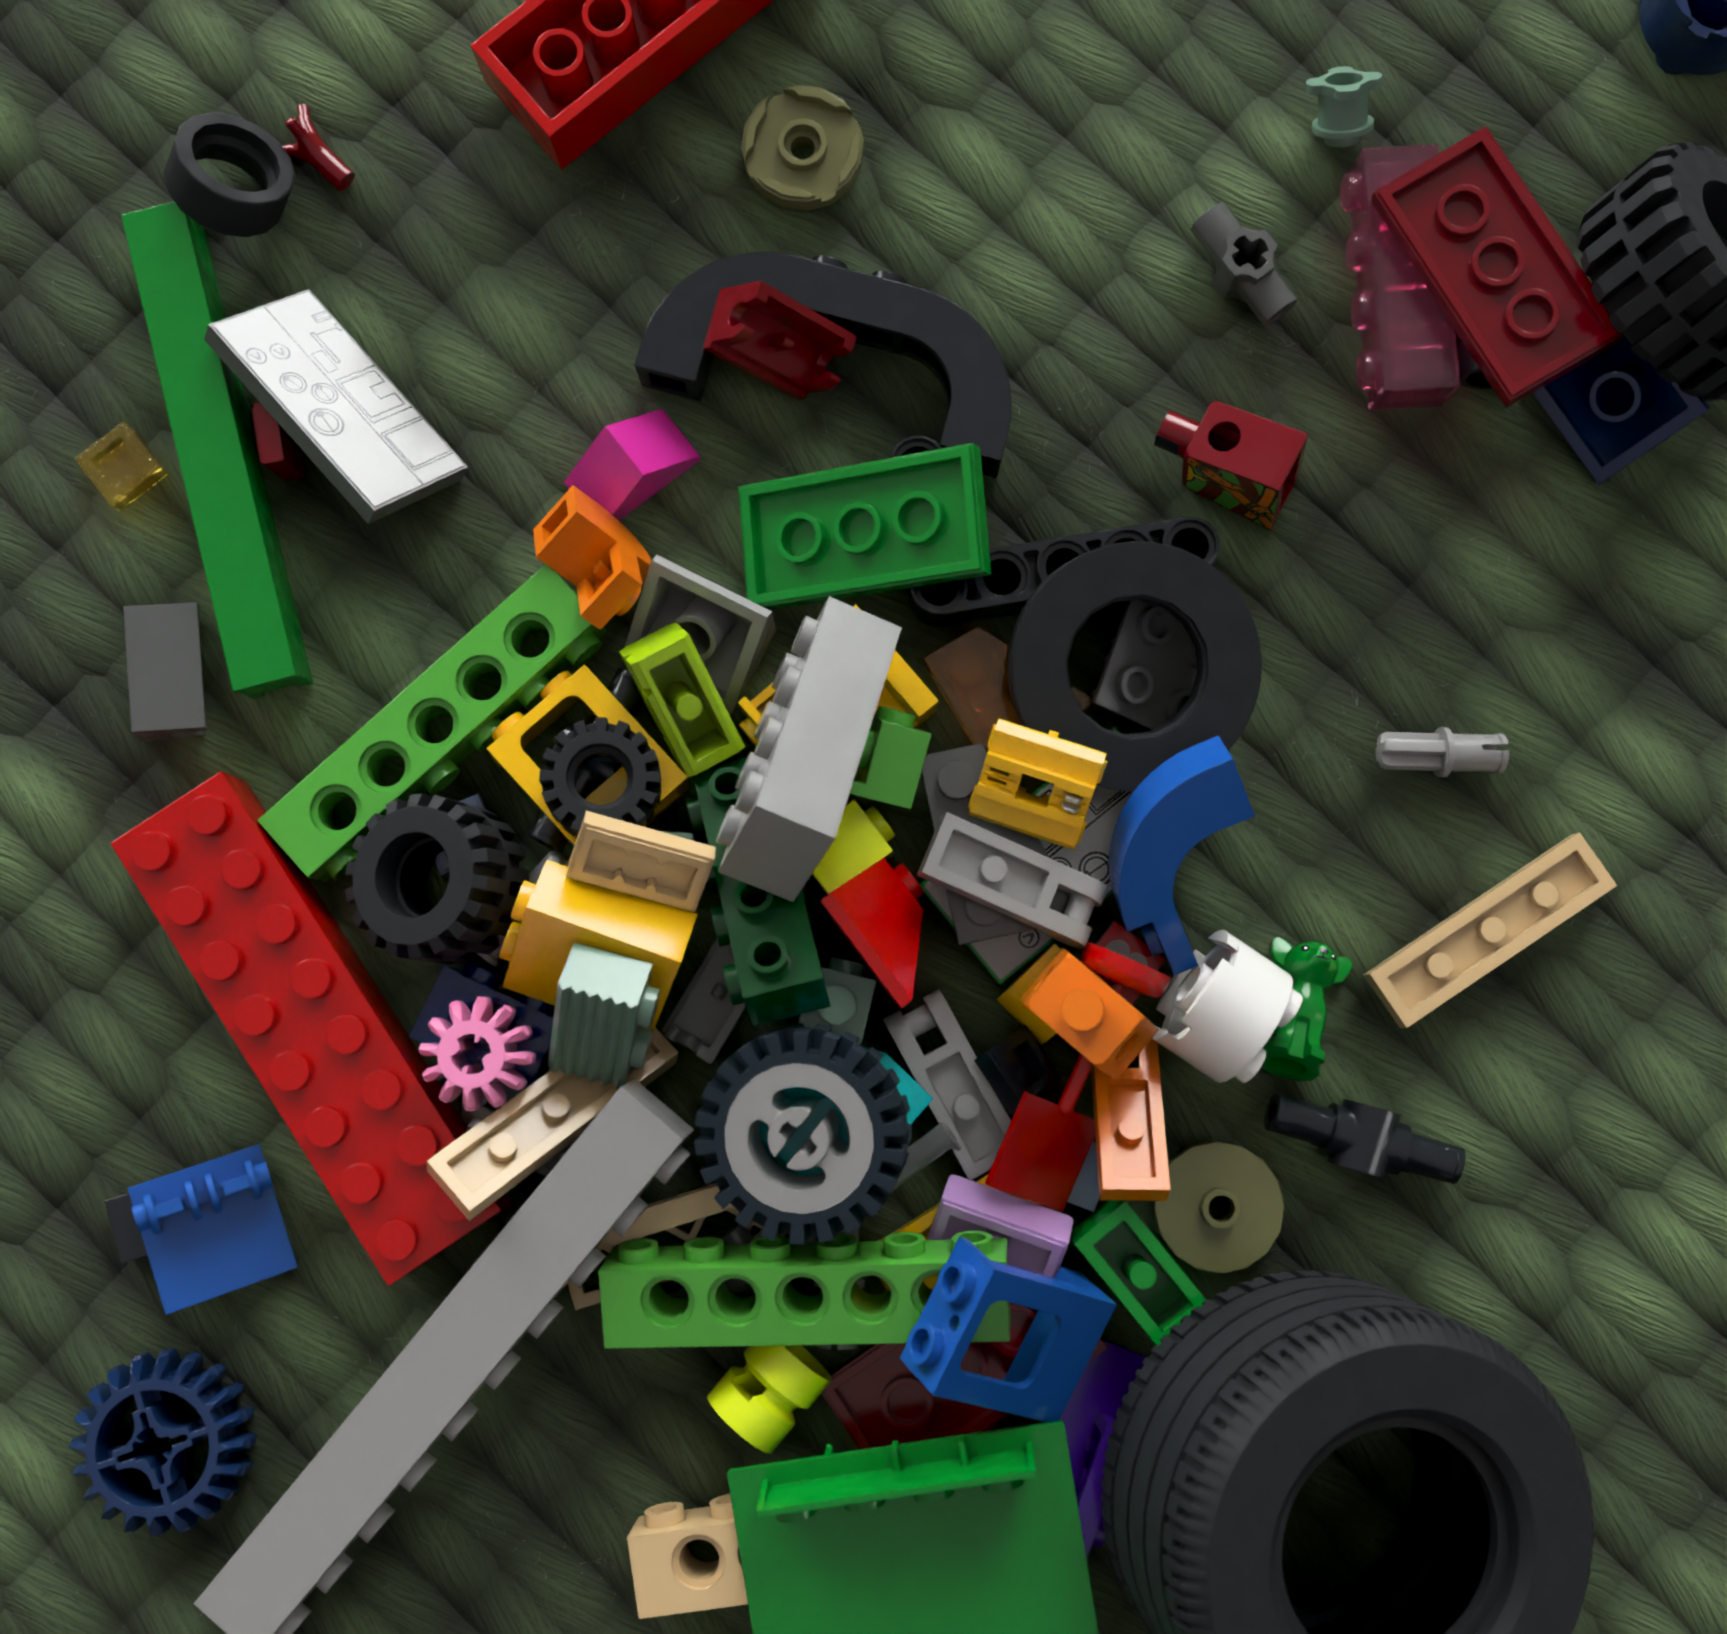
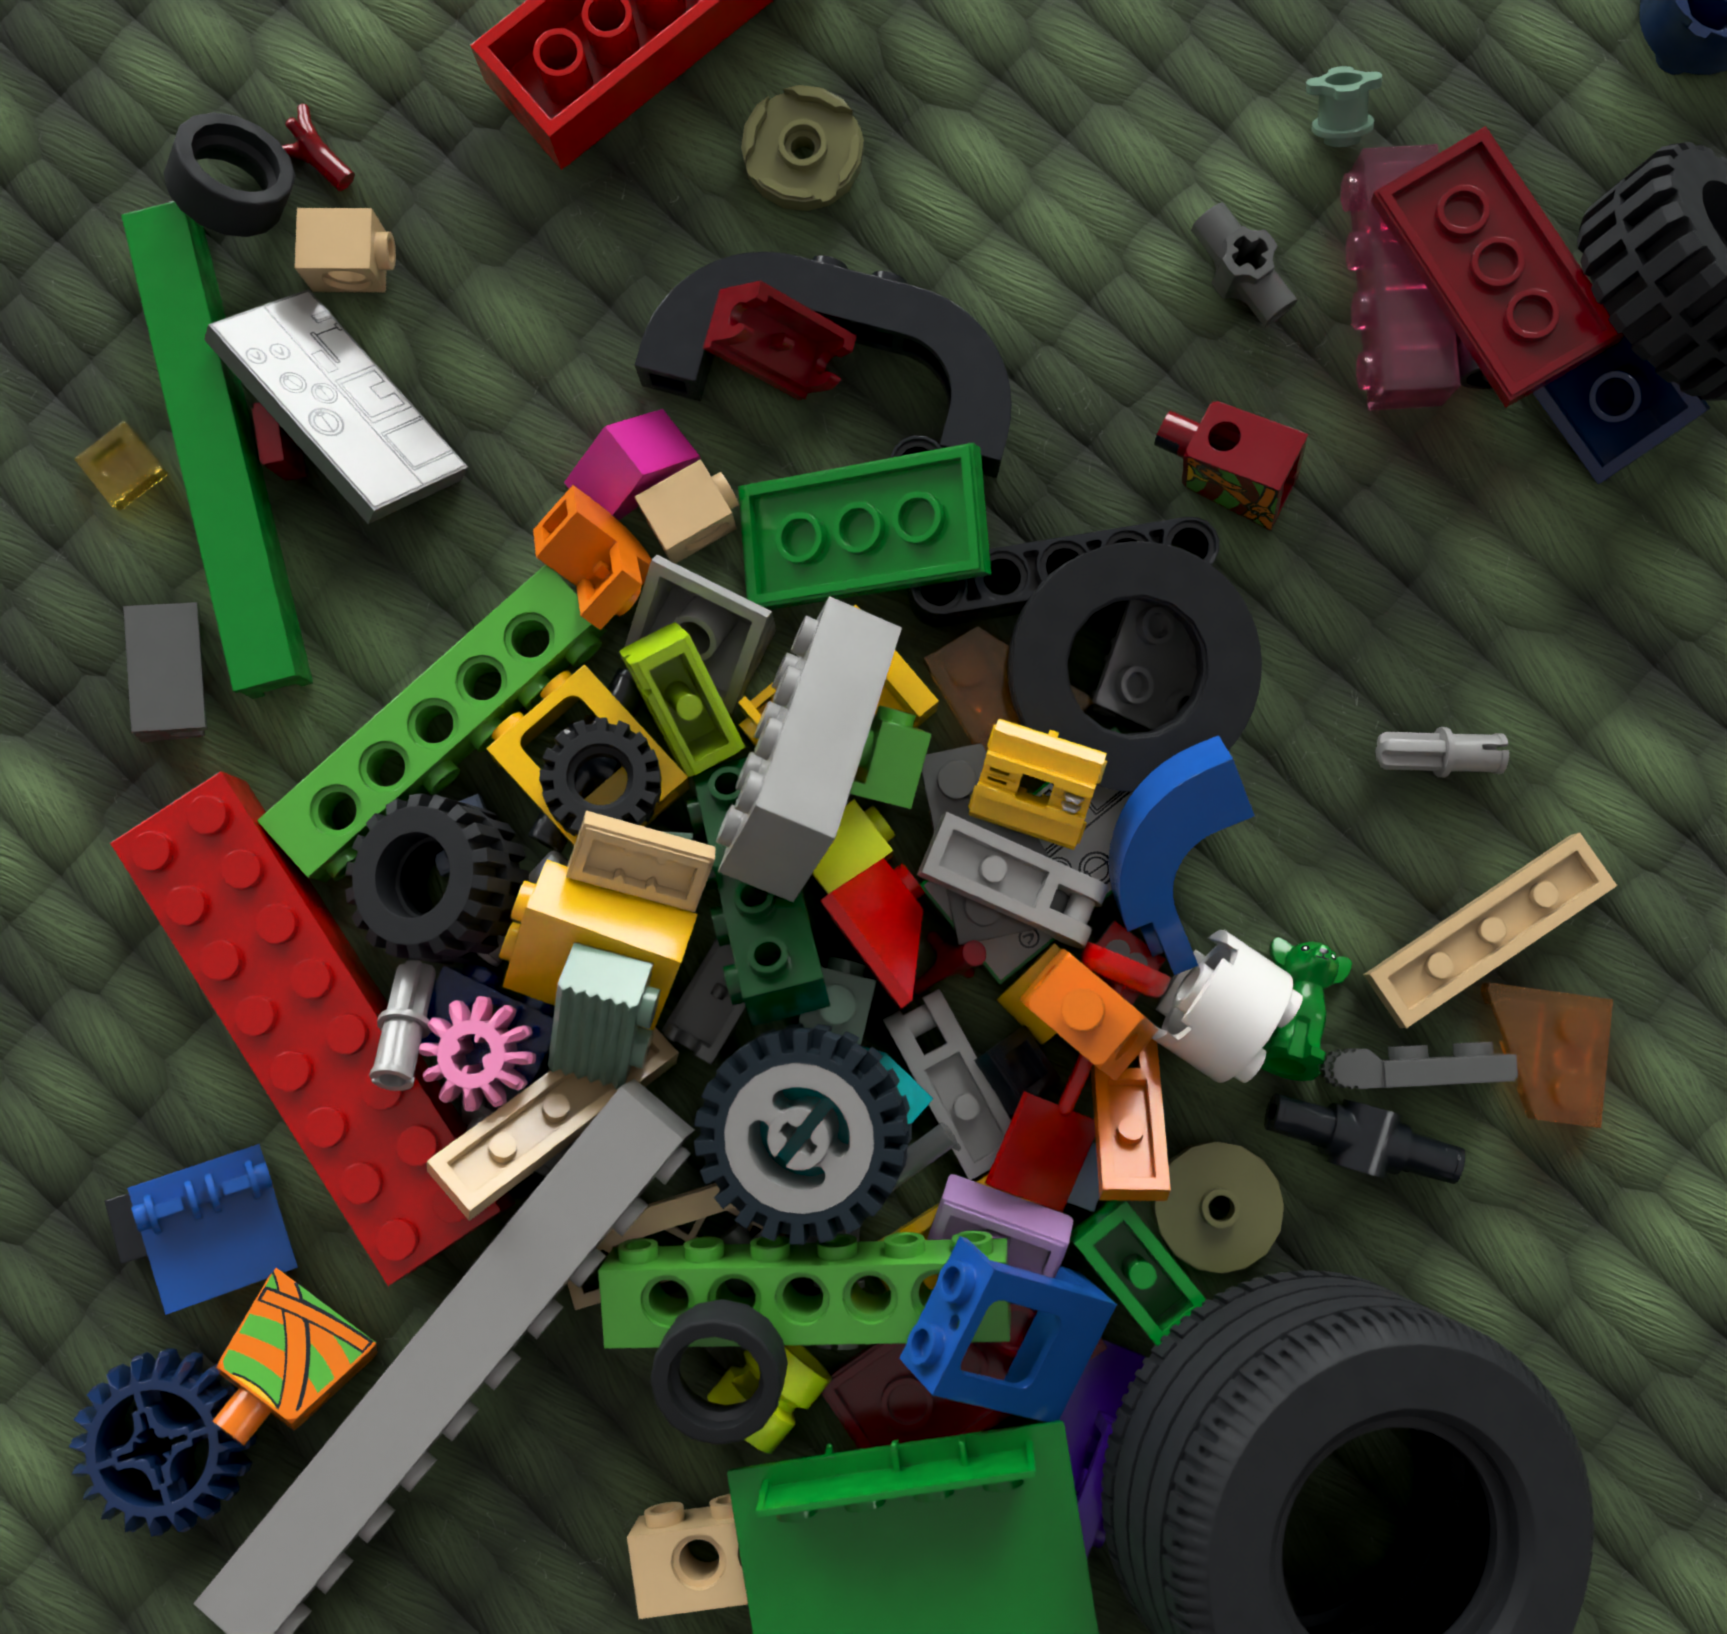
none -> torso [212,1268,377,1446]
none -> tan brick [295,208,396,292]
none -> light grey axle [369,959,436,1091]
none -> tan brick [635,459,739,564]
none -> black tyre [650,1299,788,1445]
none -> dark red bar [914,931,986,995]
none -> dark grey hinge [1320,1042,1518,1089]
none -> clear orange wing [1481,983,1613,1128]

